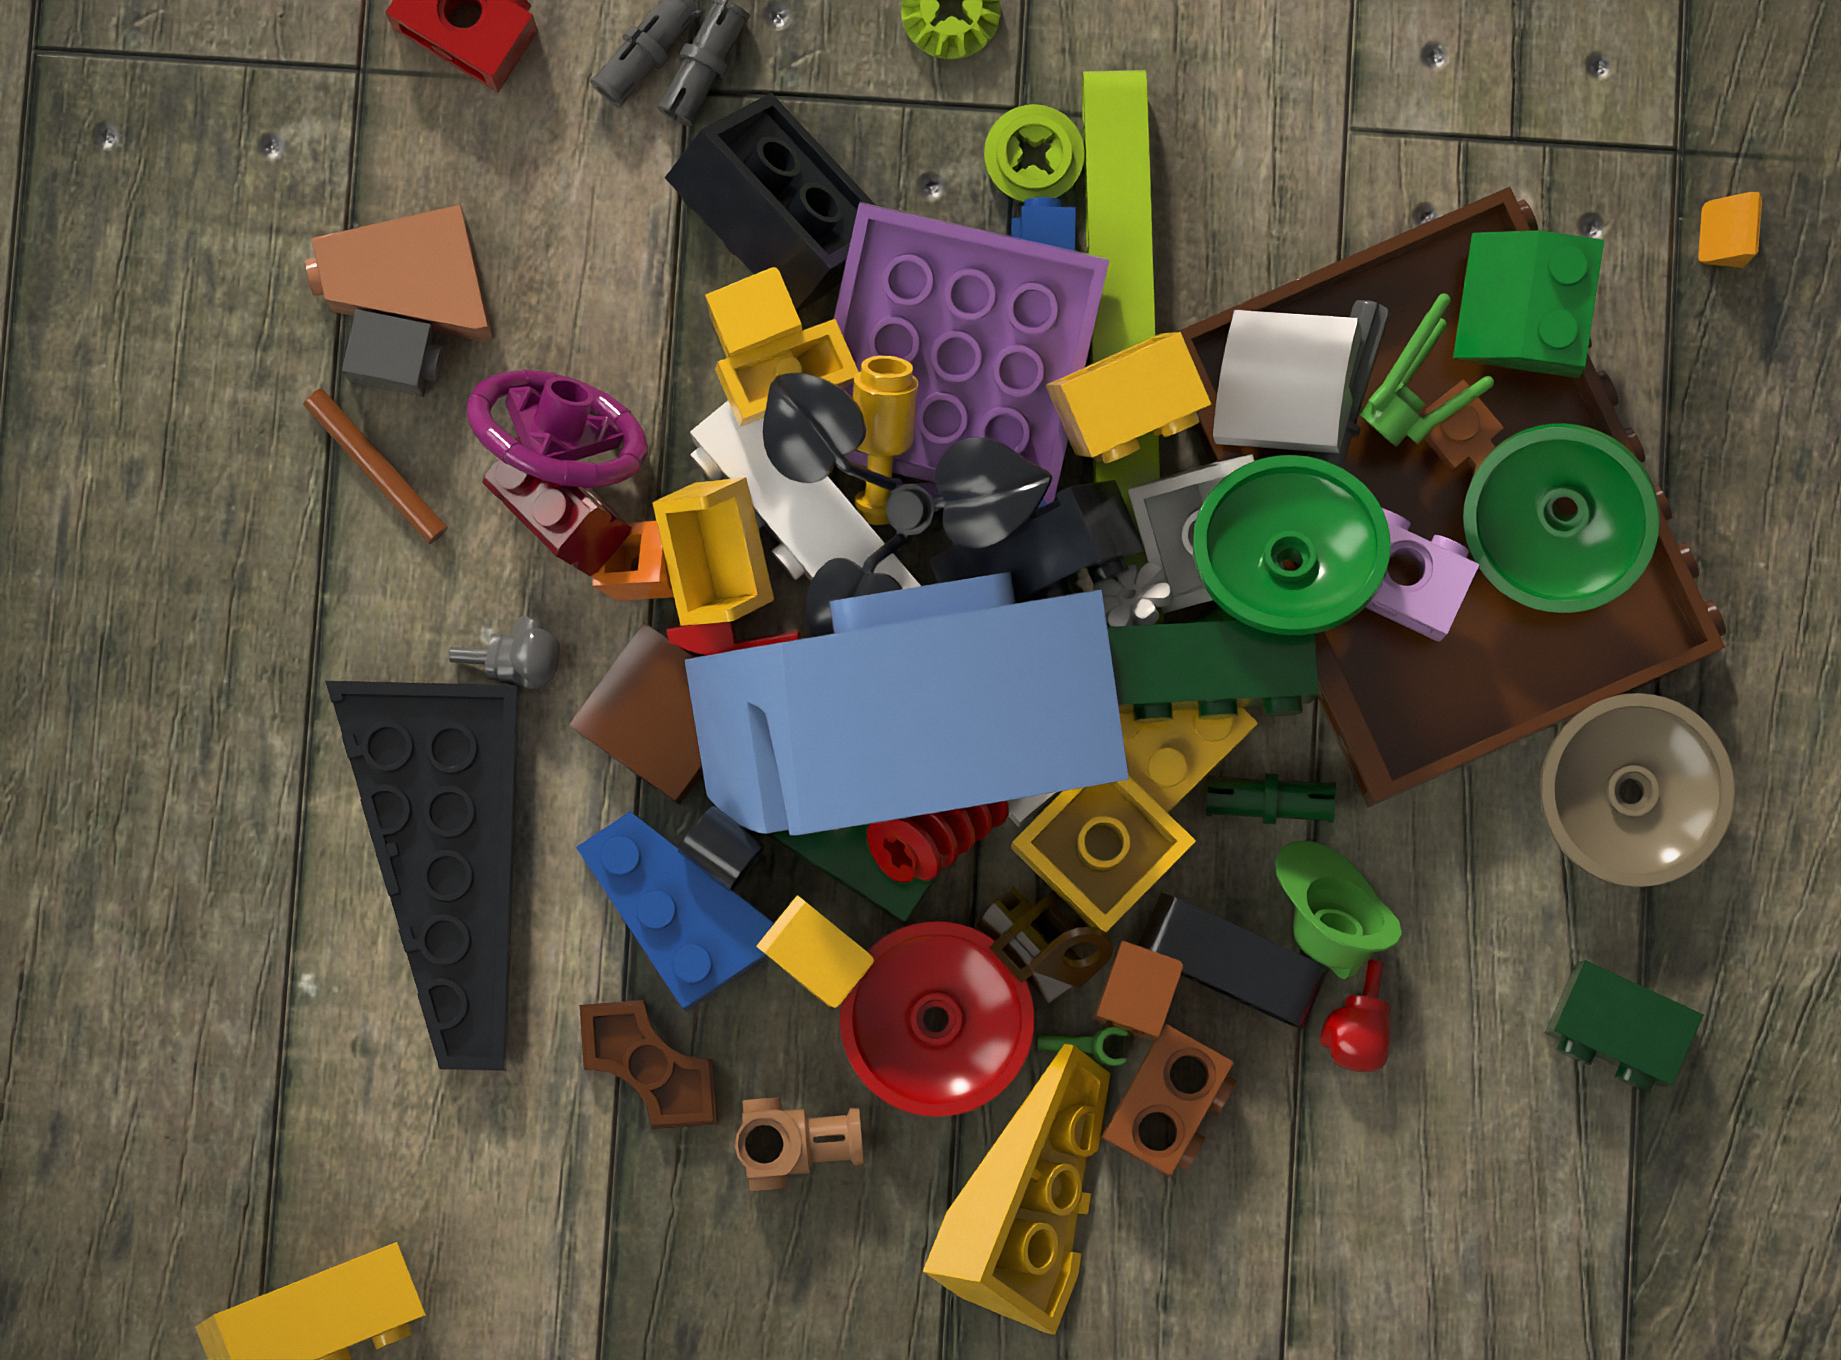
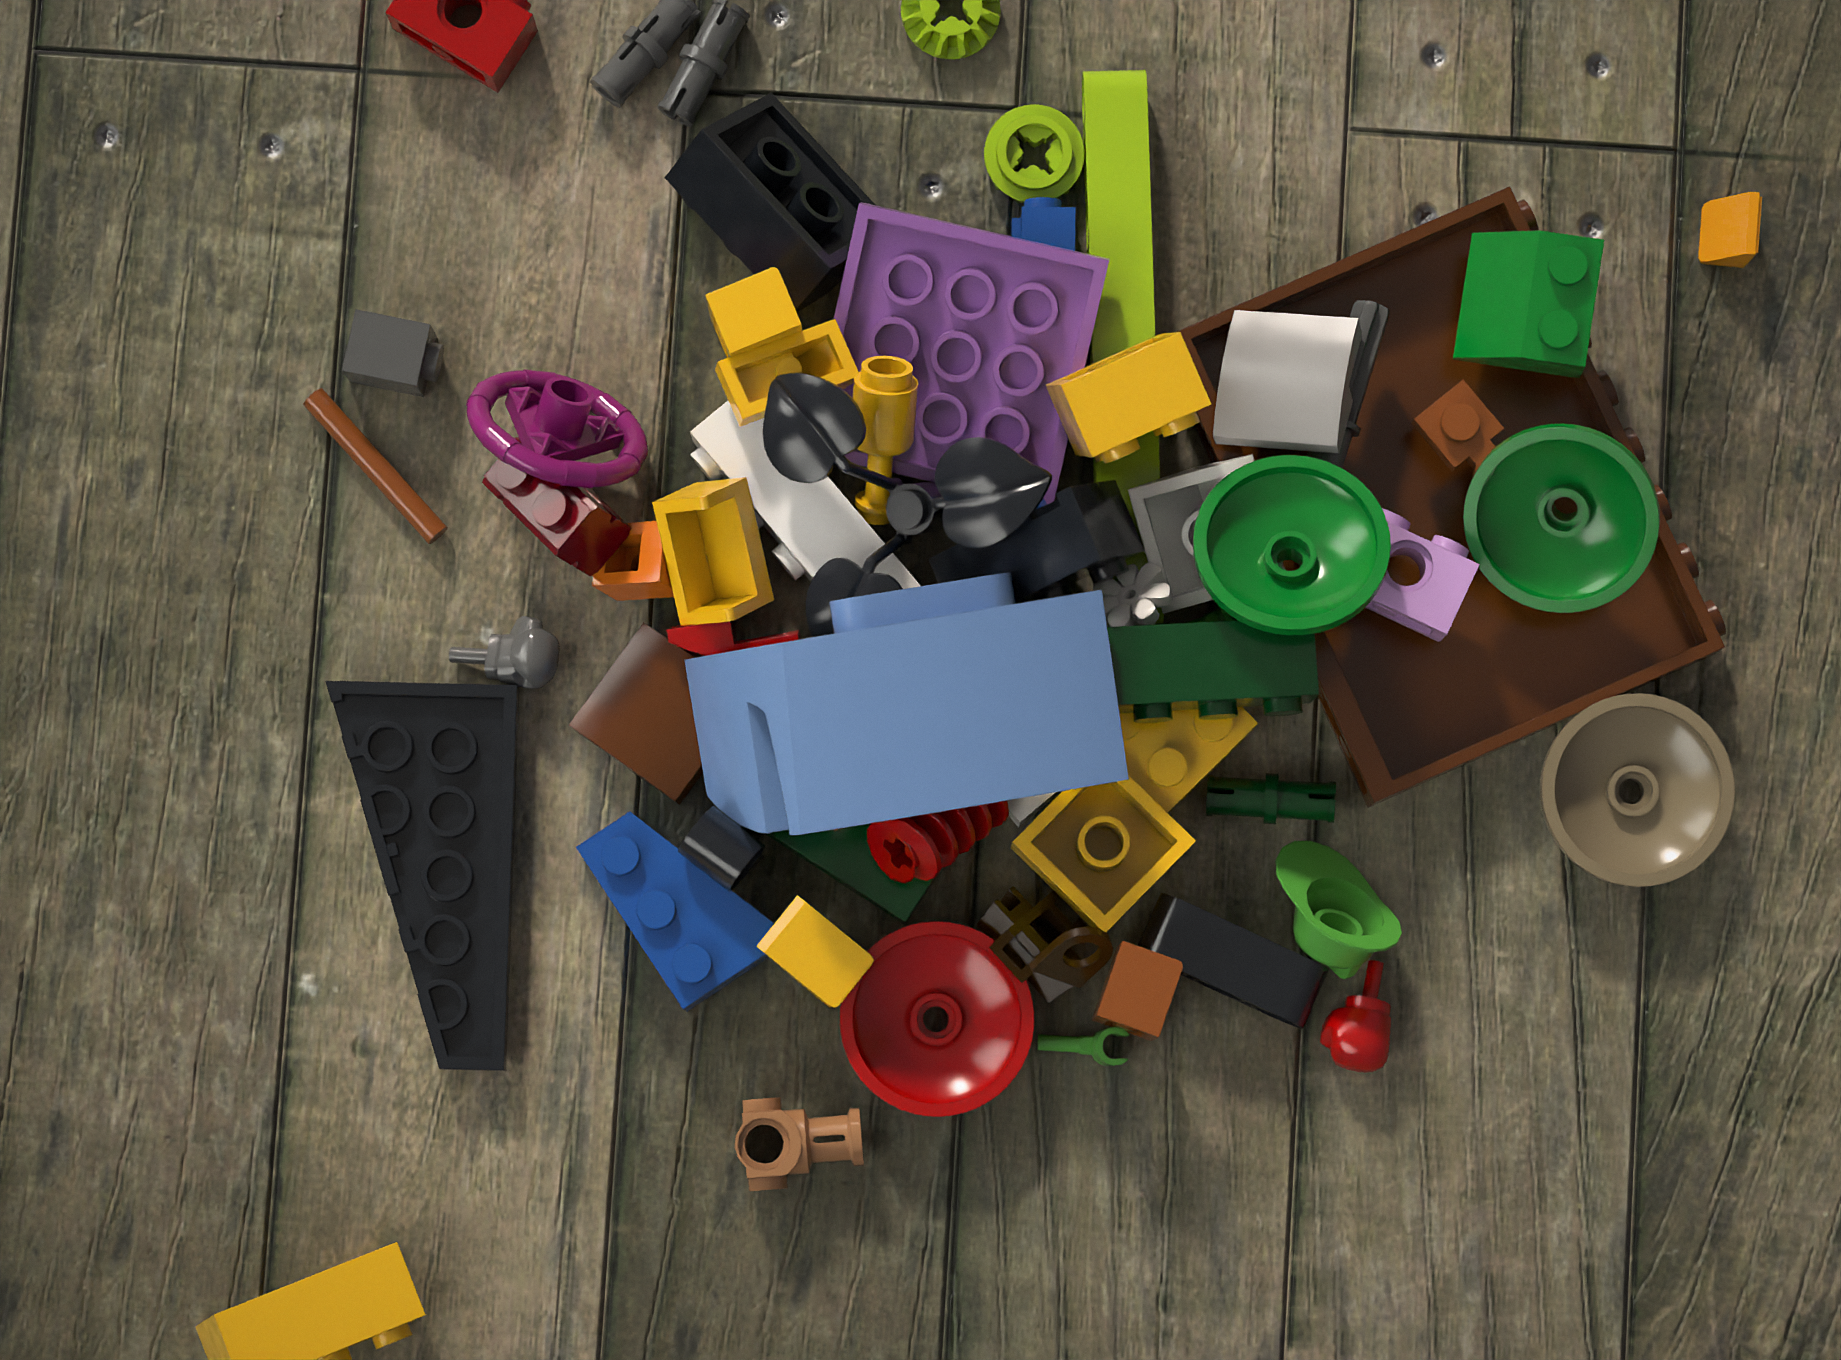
nougat slope [305,204,494,341] -> none
reddish brown tile [580,1000,718,1129] -> none
yellow wedge [923,1044,1110,1335] -> none
dark orange brick [1100,1024,1237,1176] -> none
bright green plant [1358,293,1494,447] -> none
dark green brick [1544,960,1704,1093] -> none

